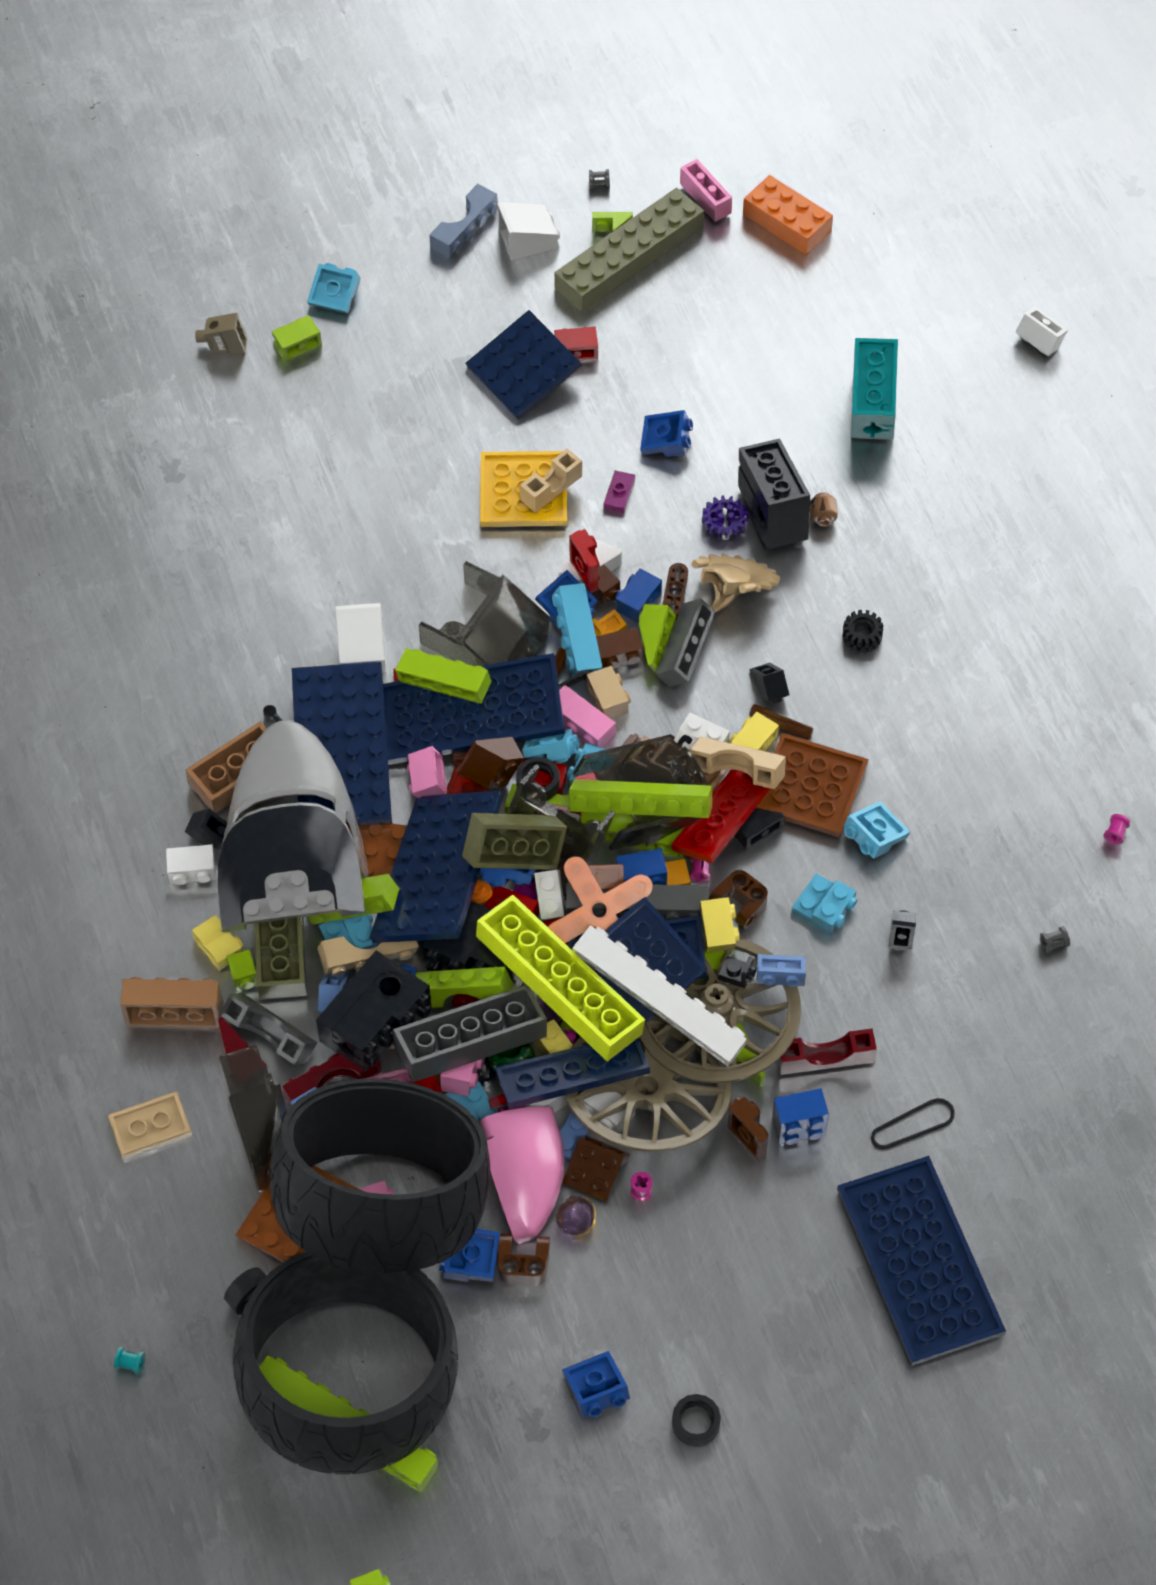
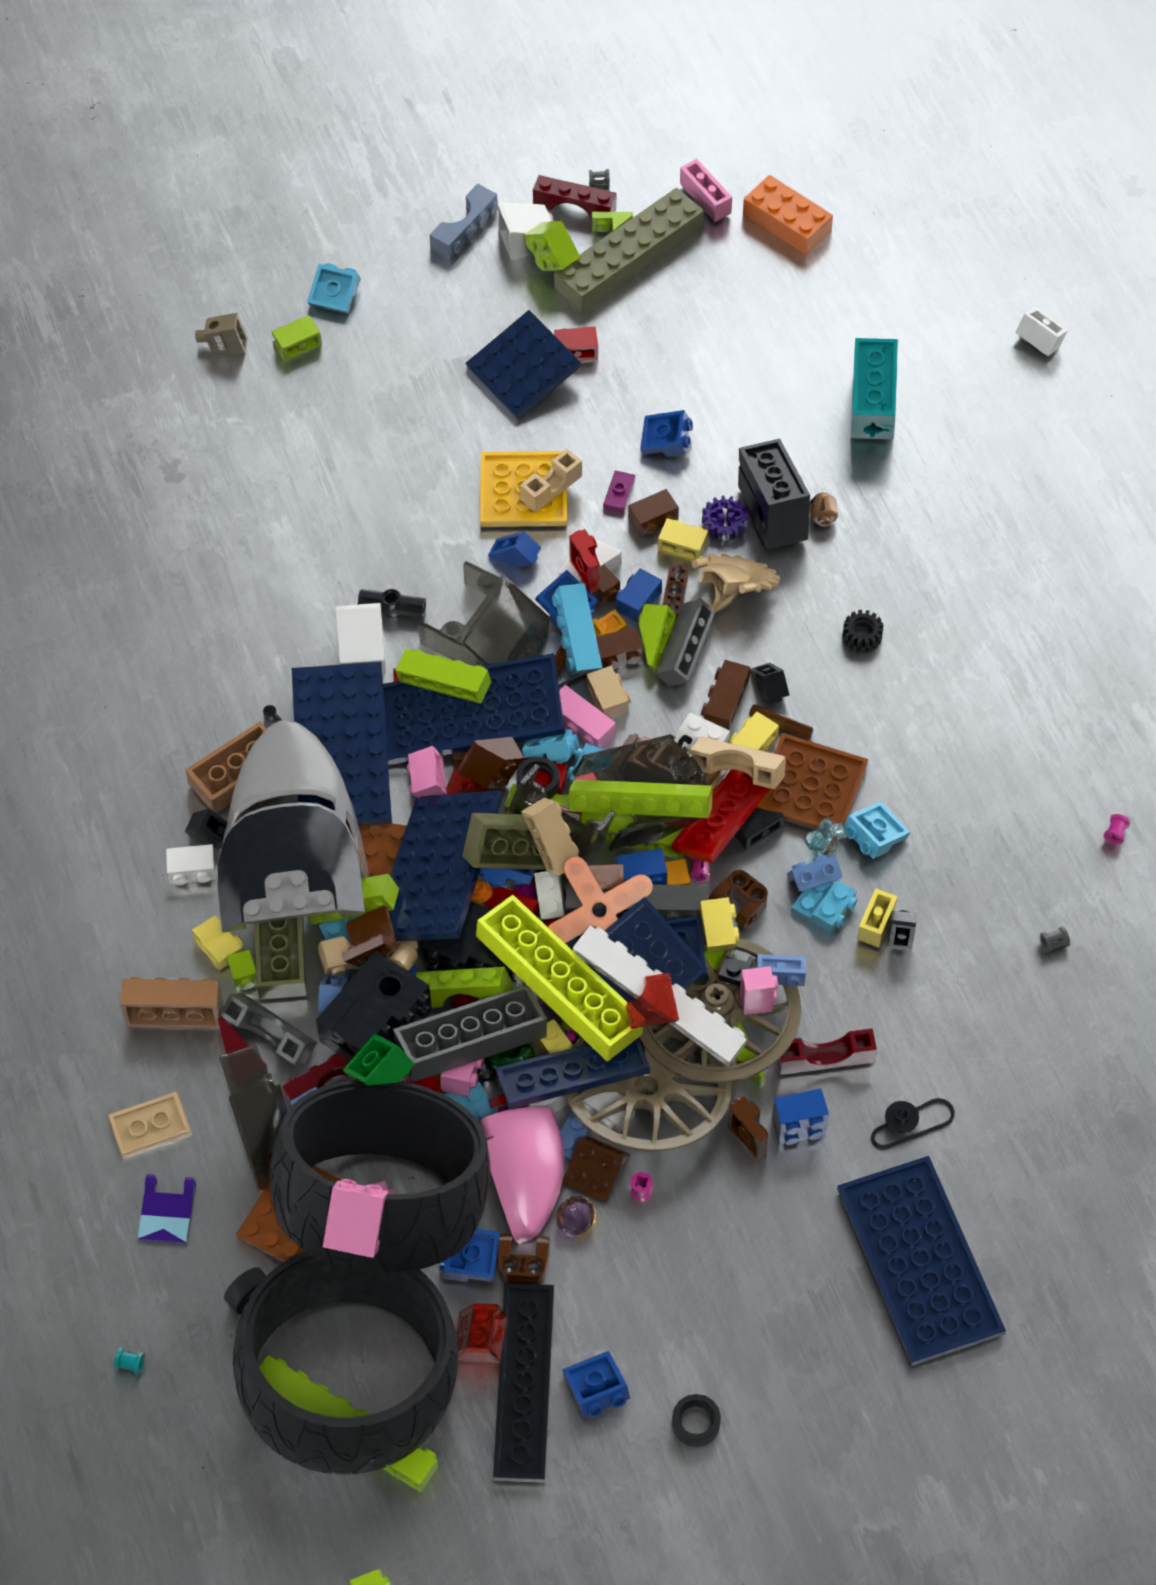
none -> dark purple flag [137,1174,196,1244]
none -> bright pink panel [323,1179,388,1258]
none -> reddish brown bracket [342,906,398,967]
none -> green slope [342,1034,415,1086]
none -> black piece [357,589,426,618]
none -> tan brick [389,943,418,971]
none -> clear red slope [456,1303,508,1363]
none -> blue slope [488,531,541,568]
none -> black plate [493,1283,554,1483]
none -> tan brick [521,798,579,876]
none -> lime brick [523,221,581,271]
none -> dark red arch [533,175,617,220]
none -> clear red tile [626,973,679,1029]
none -> reddish brown brick [628,489,679,537]
none -> light yellow brick [658,518,708,561]
none -> reddish brown brick [701,660,750,731]
none -> bright pink piece [739,966,778,1015]
none -> medium blue bracket [787,855,842,892]
none -> clear light blue hips [805,818,846,857]
none -> light yellow brick [857,888,898,948]
none -> black piece [885,1101,919,1133]

